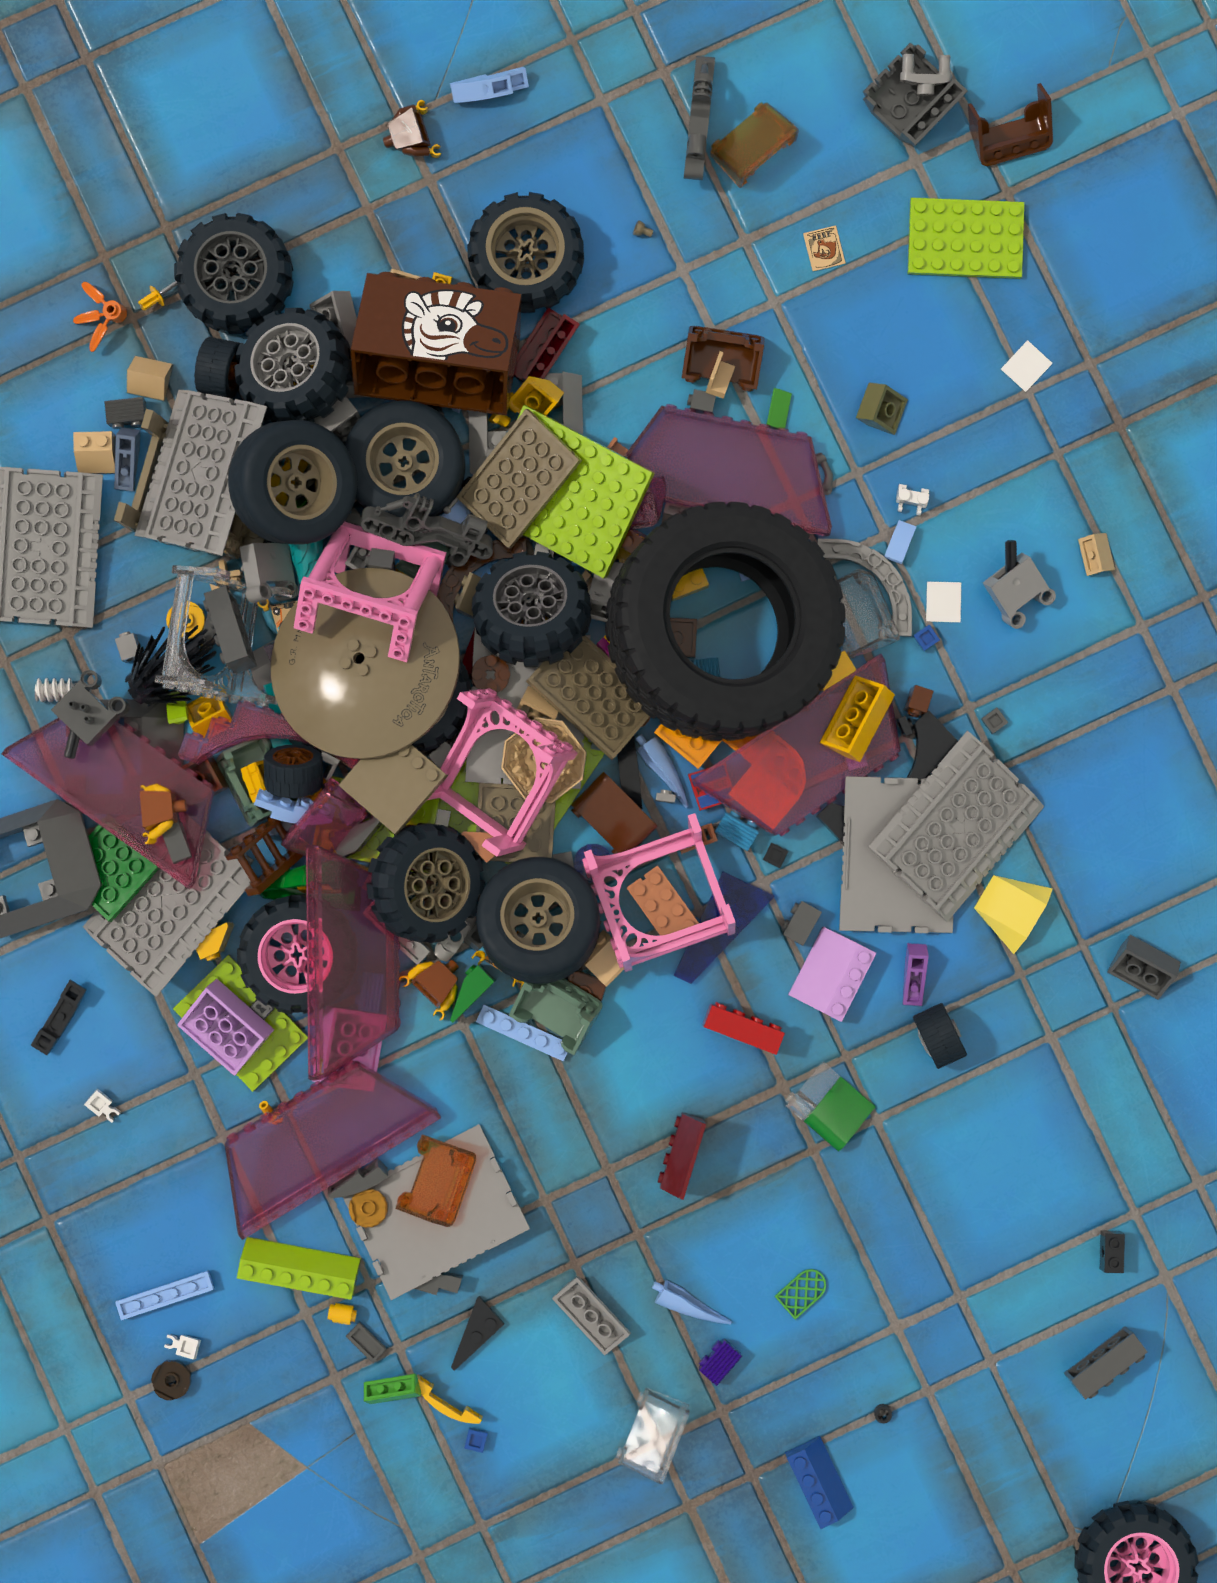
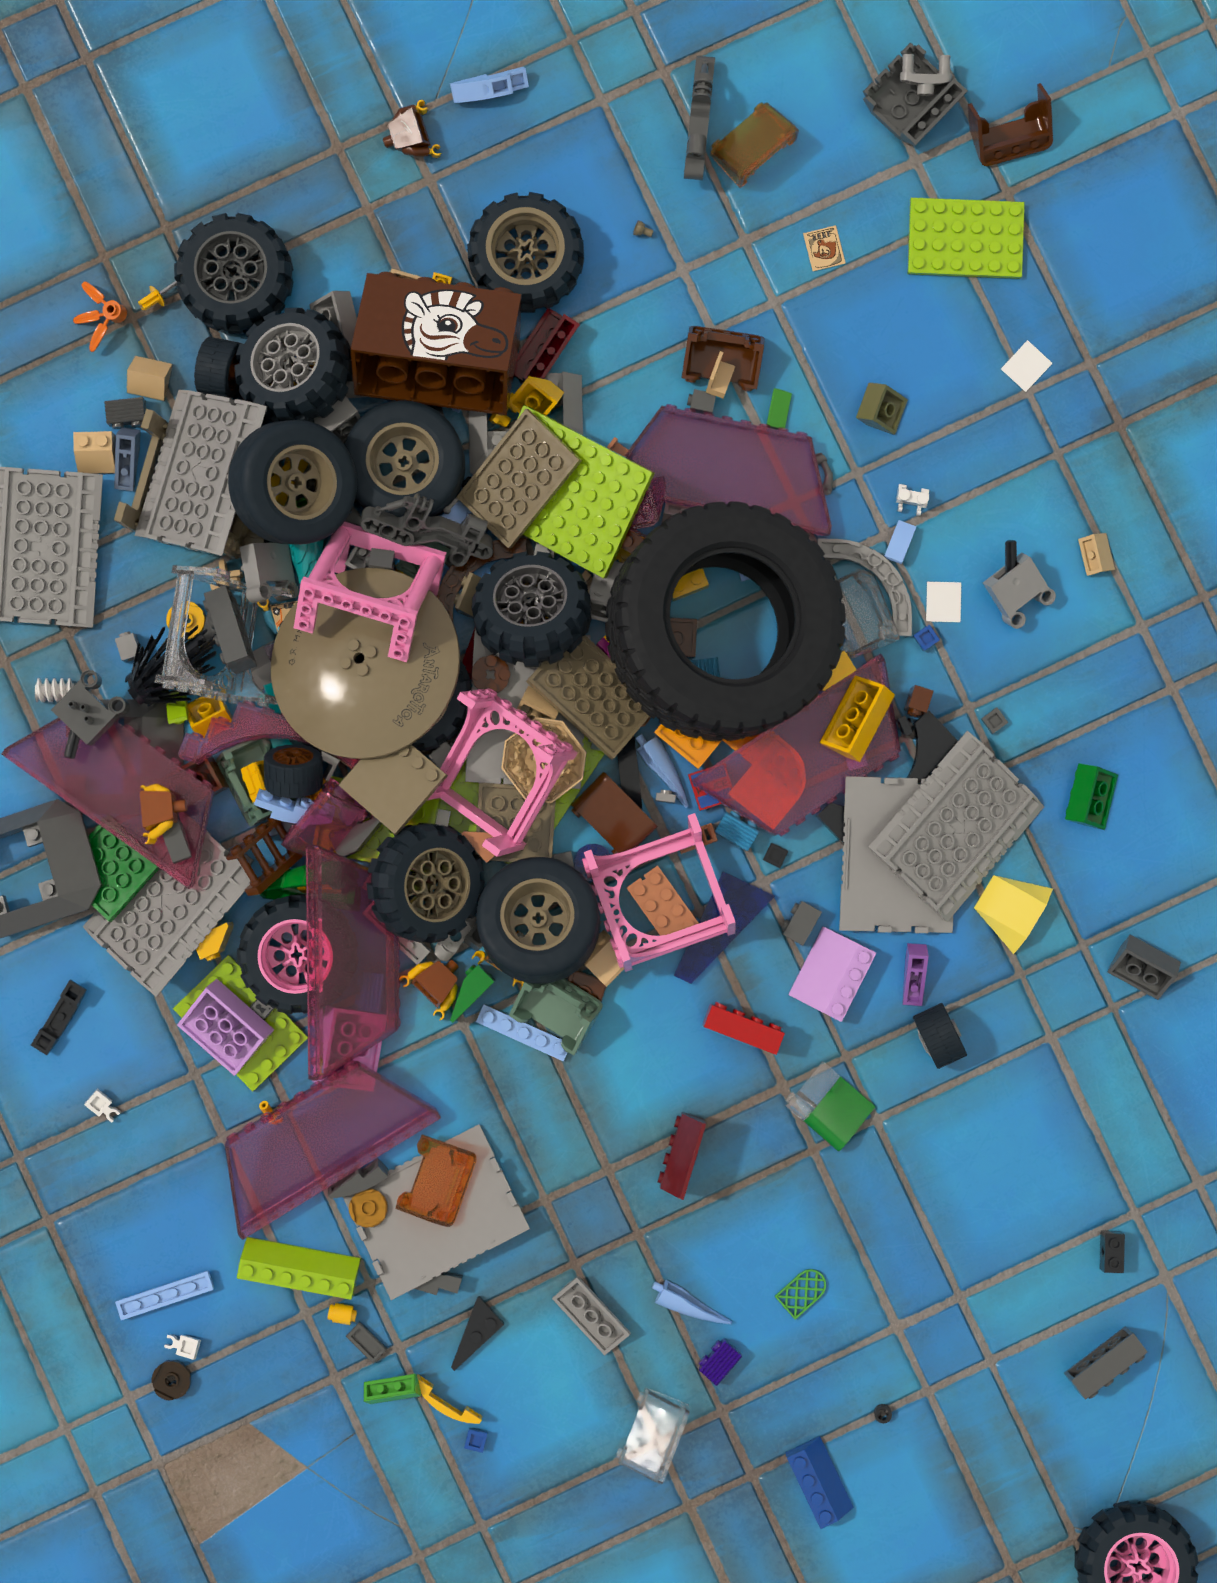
none -> green slope [1065,763,1118,830]

